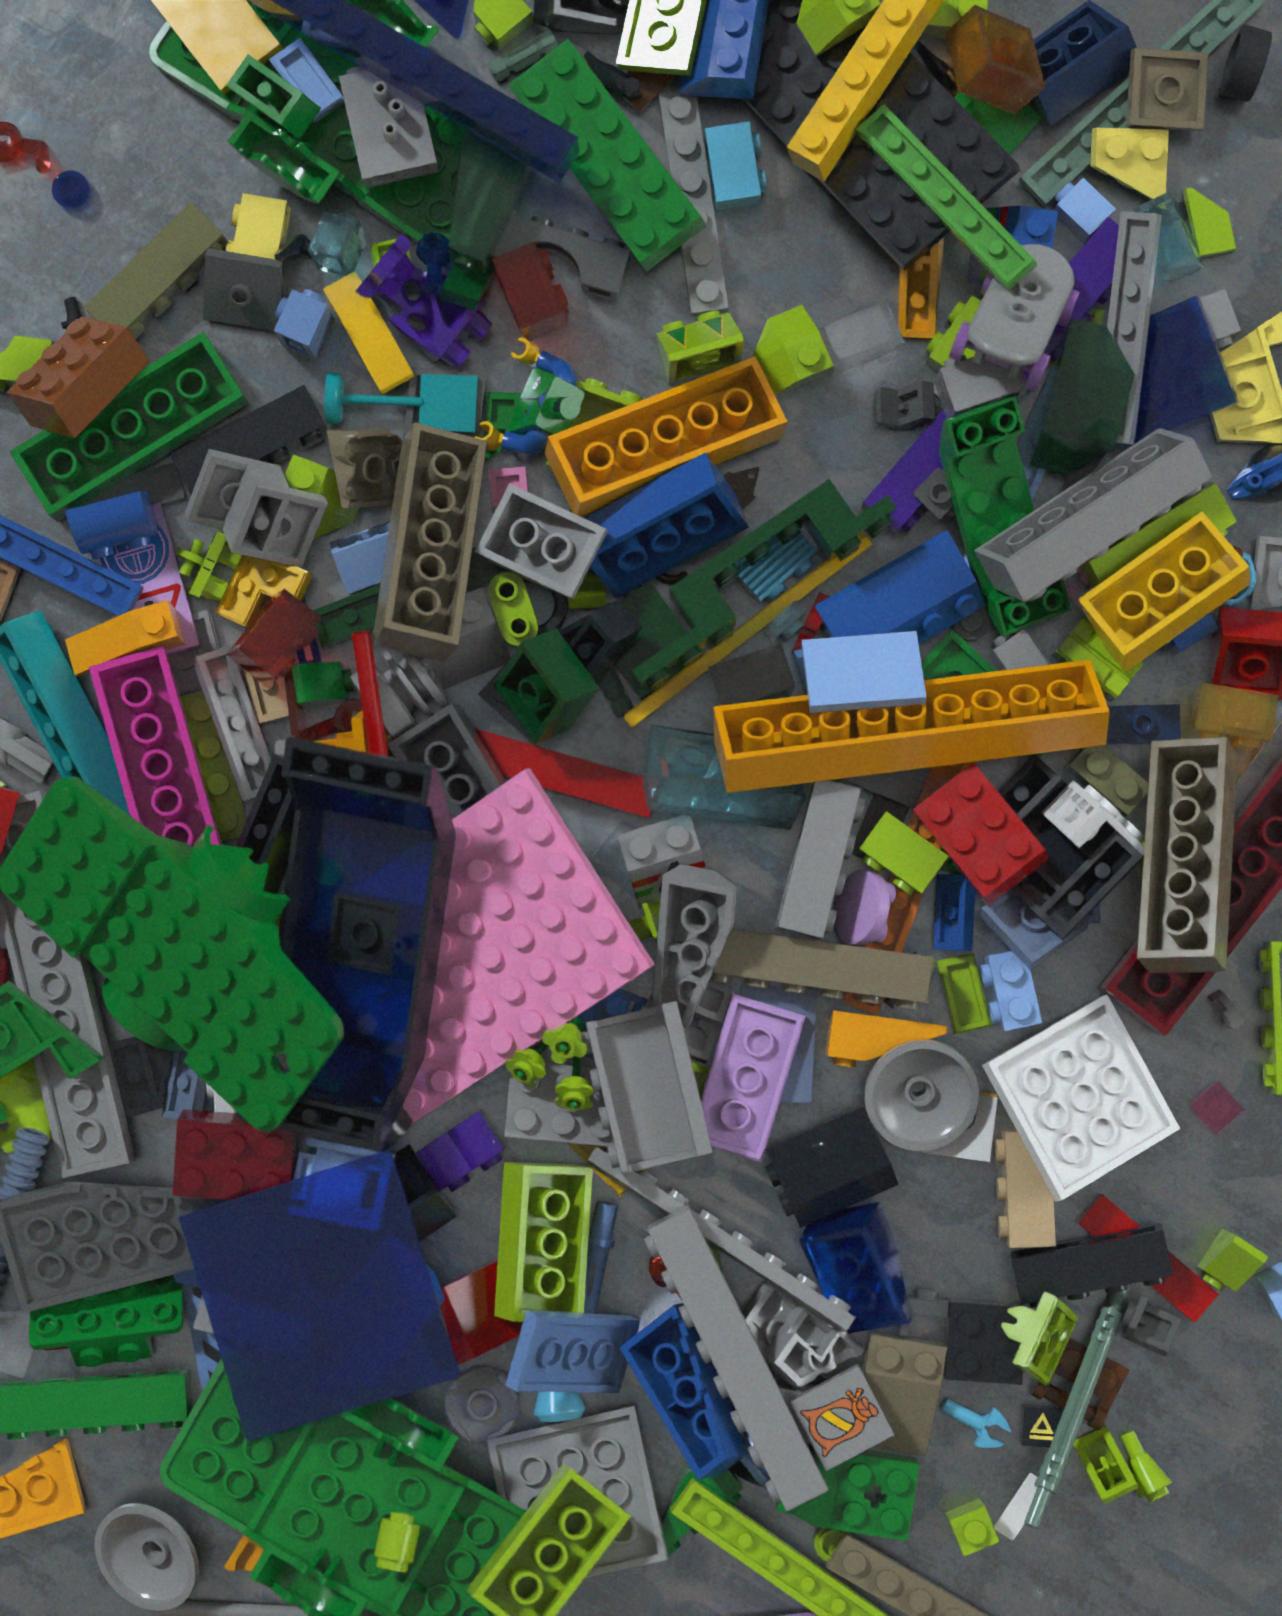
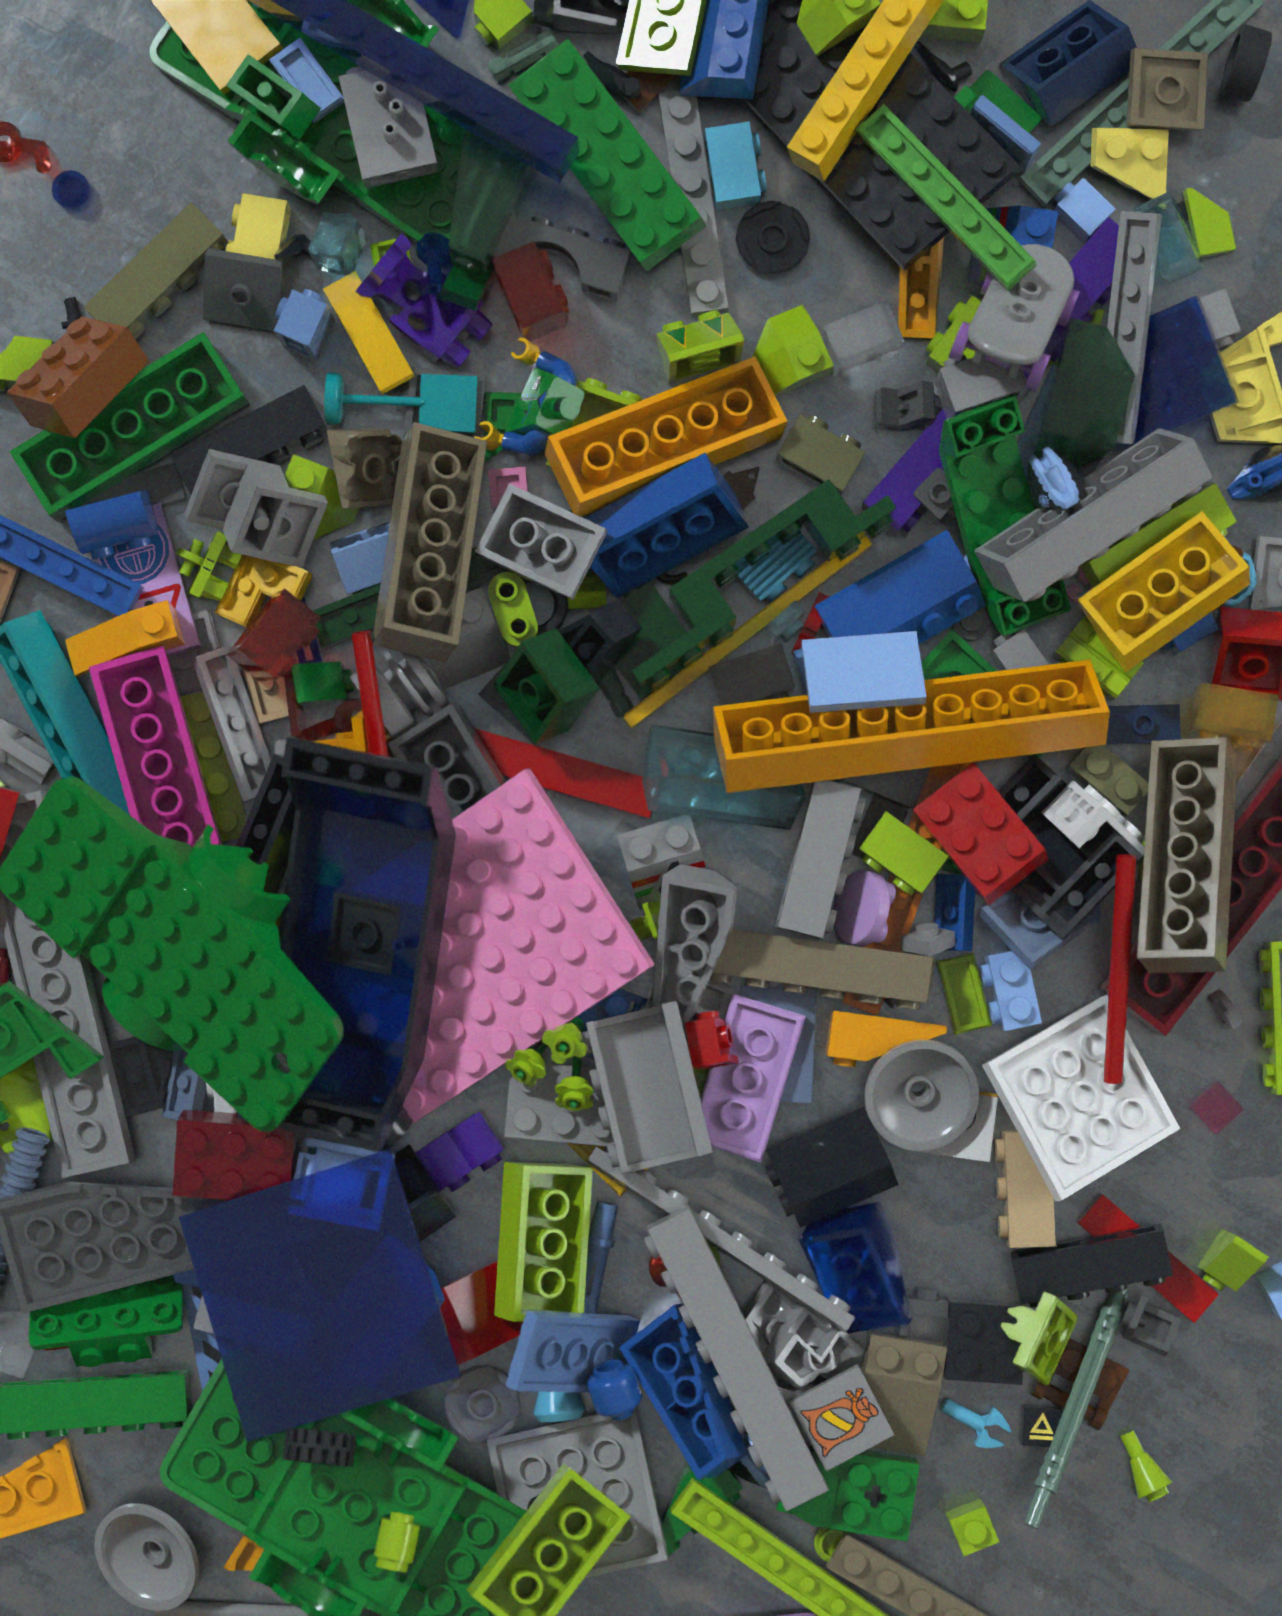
clear orange brick [945,5,1045,114] -> none
white sticker [994,1473,1038,1541] -> none
lime slope [1073,1426,1139,1504] -> none
none -> black tyre [283,1428,356,1467]
none -> blue head [587,1359,642,1421]
none -> red brick [685,1011,739,1070]
none -> black tile [735,200,810,277]
none -> olive brick [776,415,865,495]
none -> light grey plate [901,923,956,957]
none -> medium blue tile [970,95,1041,173]
none -> light blue hat [1027,446,1085,509]
none -> red piece [1103,854,1136,1084]

